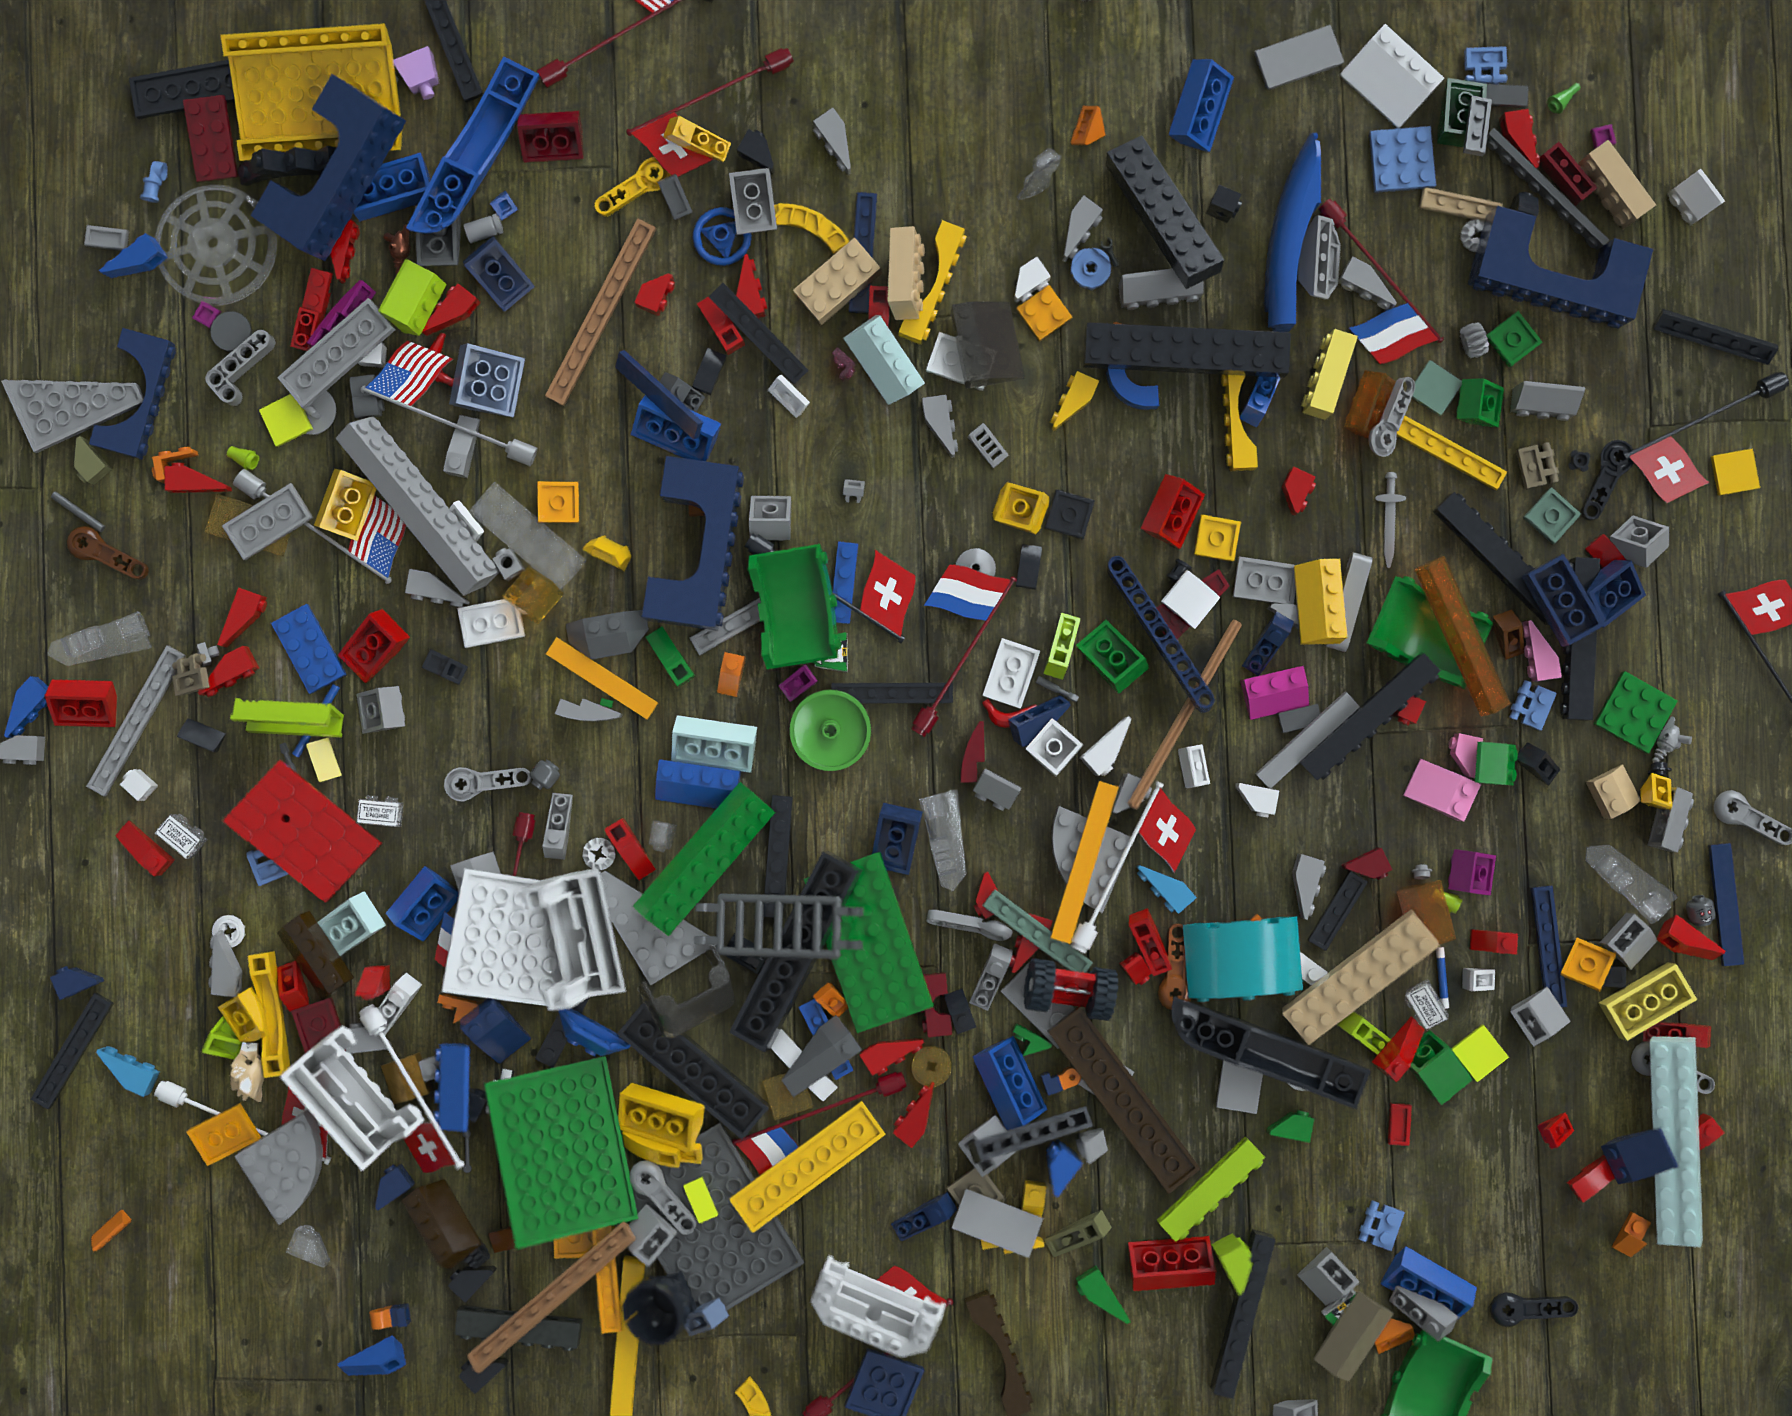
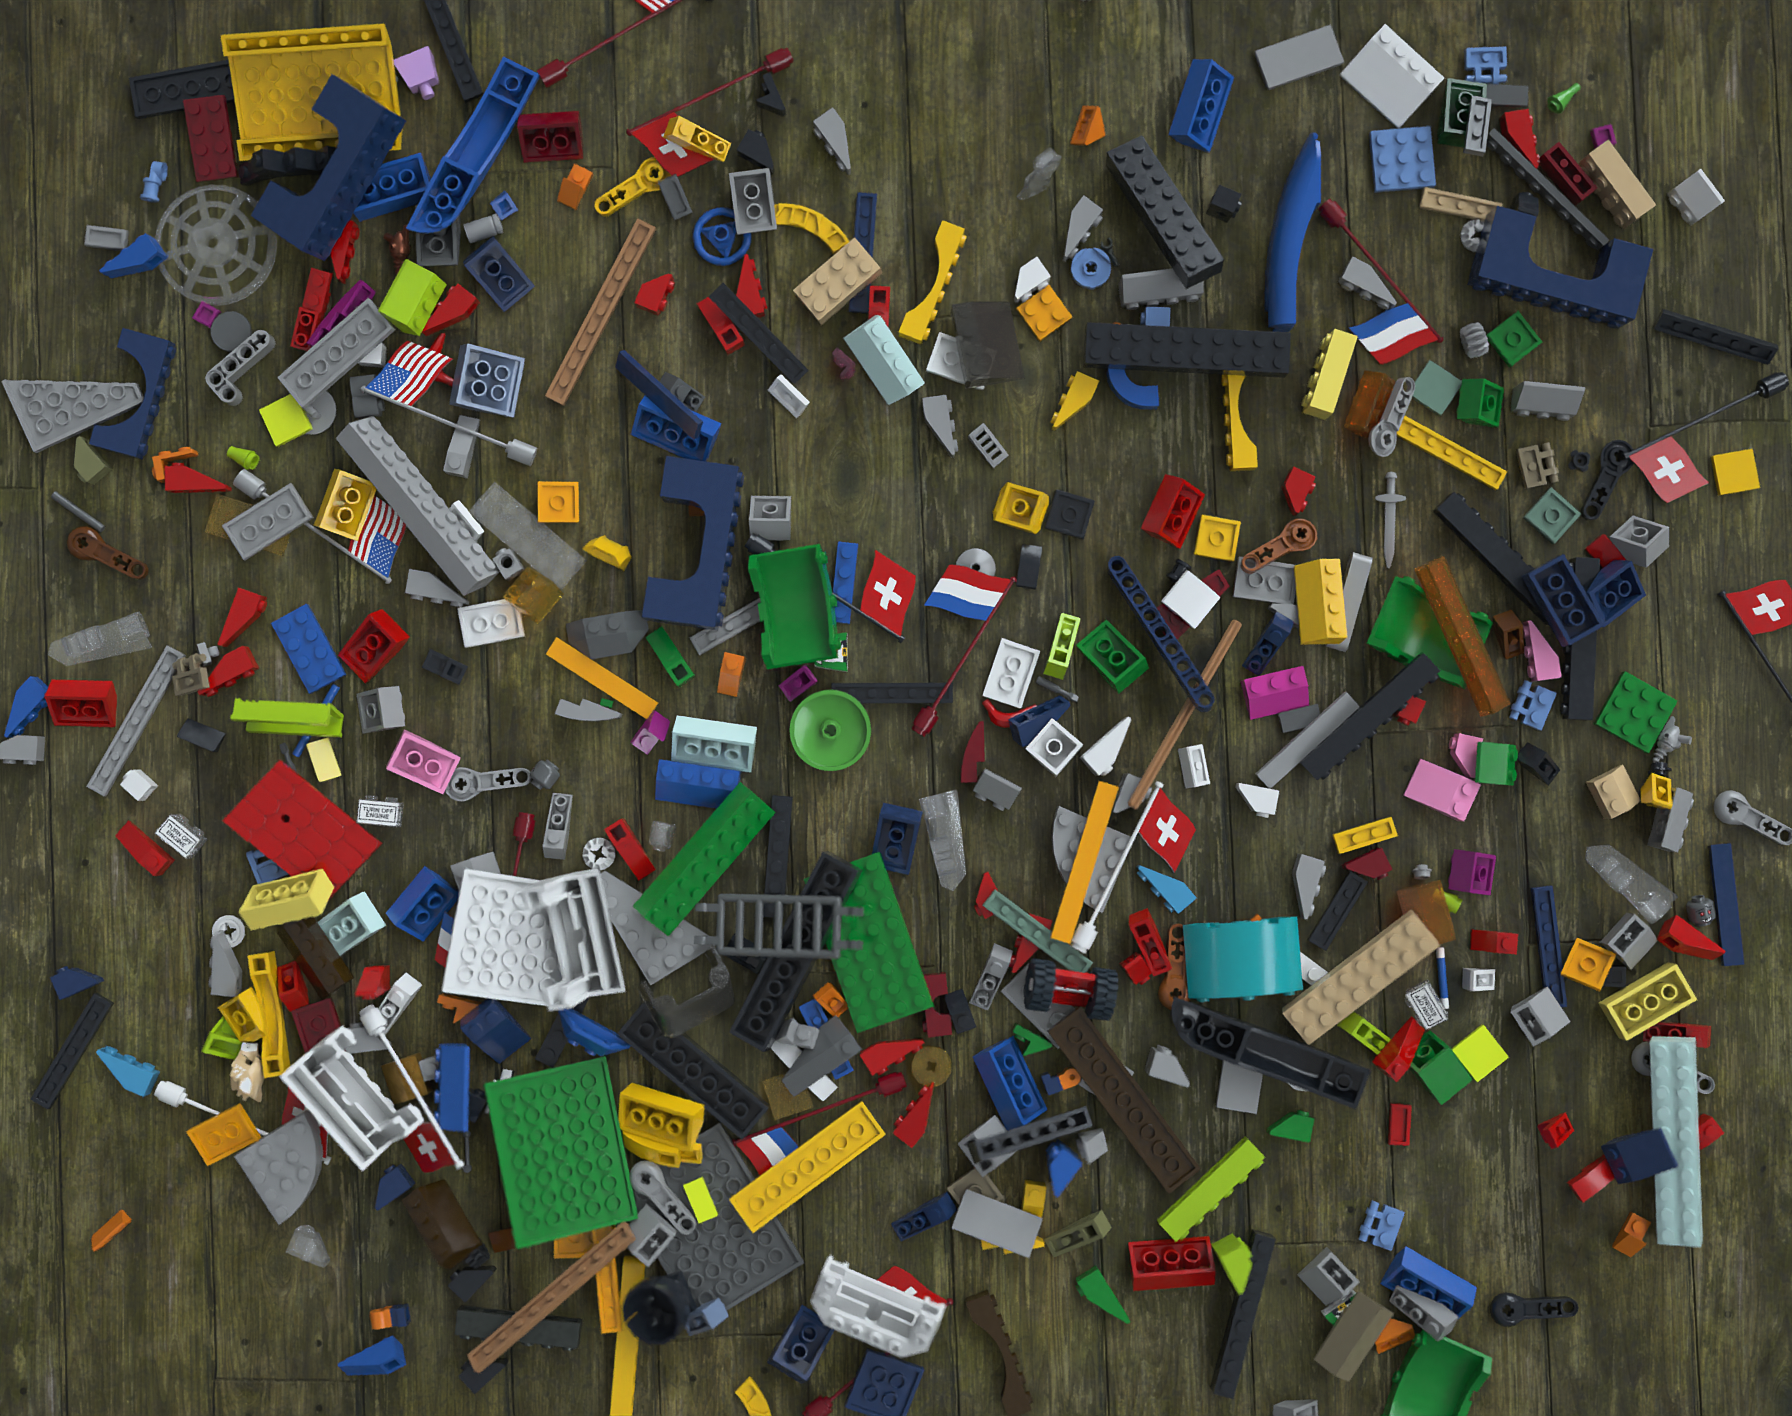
black slope [692,348,727,395] -> none
light grey tile [843,480,865,503] -> none
tan brick [888,226,925,320] -> none
light grey beam [926,910,1013,941] -> none
blue slope [1240,376,1280,427] -> none
light grey wedge [1298,215,1340,300] -> none
none -> light yellow brick [239,869,334,930]
none -> bright pink slope [386,730,461,794]
none -> orange slope [557,164,594,210]
none -> magenta slope [630,710,670,755]
none -> black slope [756,72,786,116]
none -> dark blue slope [767,1305,835,1384]
none -> light grey slope [776,1018,819,1050]
none -> medium blue brick [1140,307,1170,327]
none -> light grey slope [1144,1045,1190,1087]
none -> dark orange beam [1240,518,1317,574]
none -> yellow plate [1332,817,1398,854]

